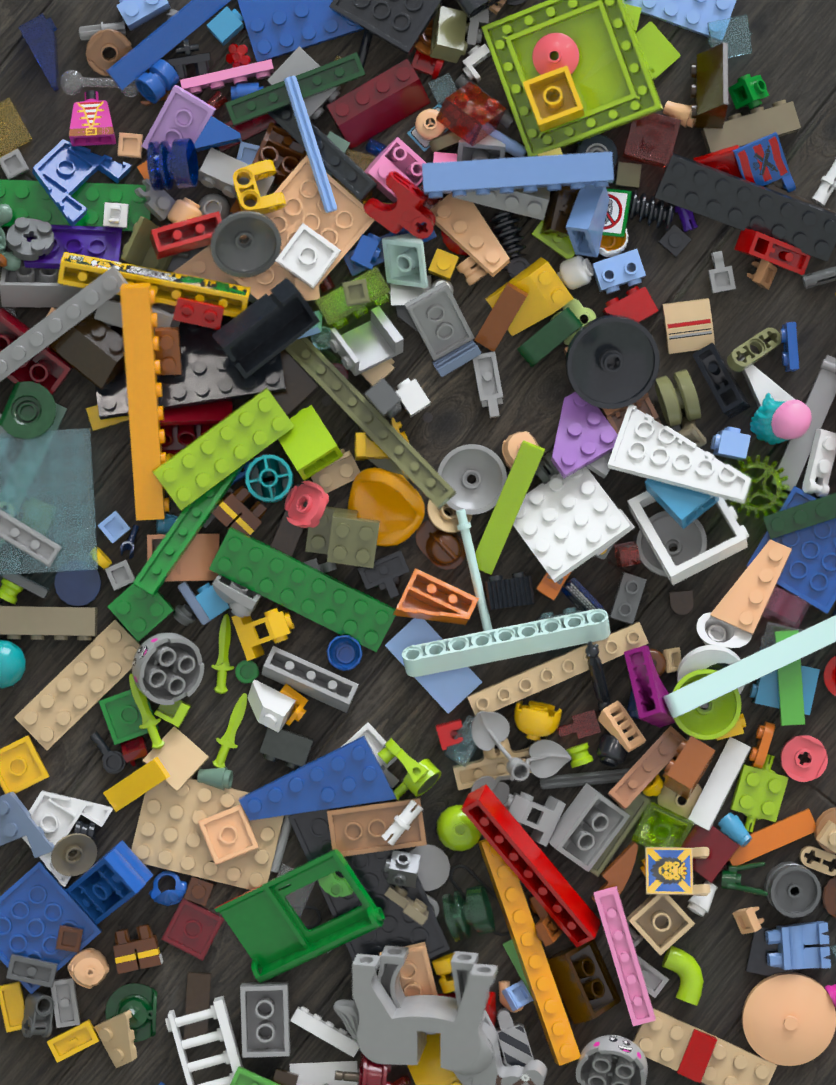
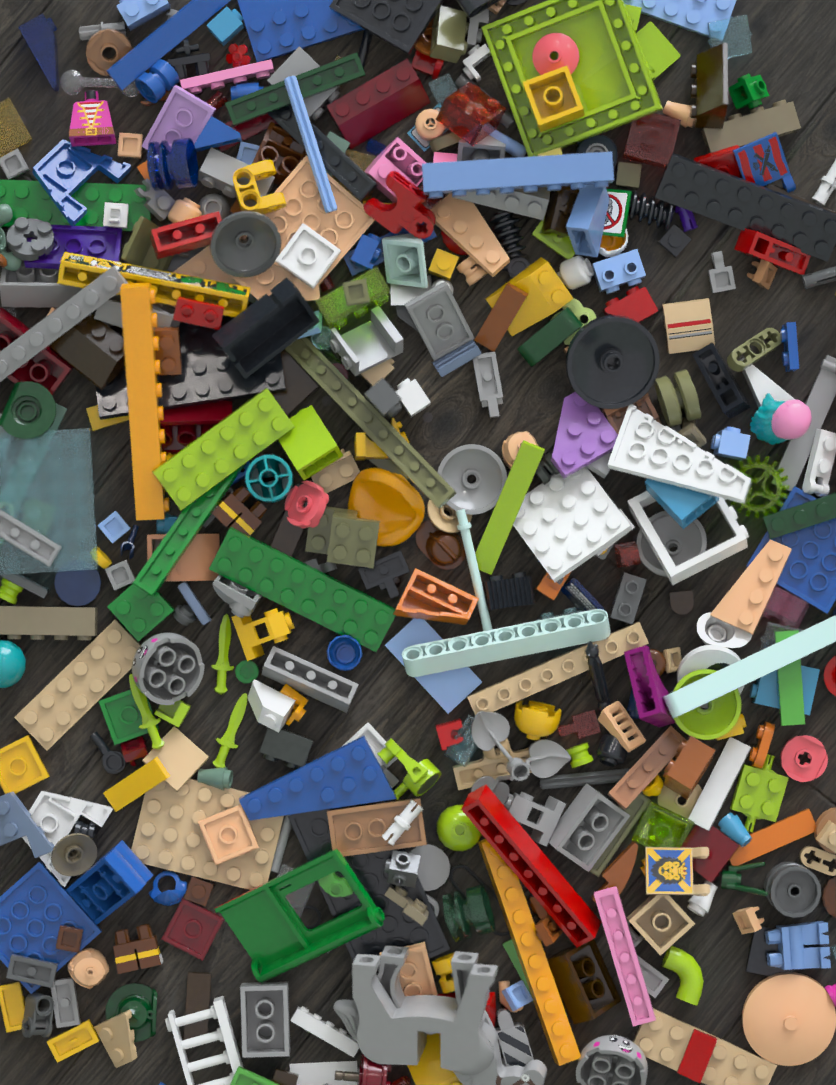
dark azure brick [195,582,230,620] -> none

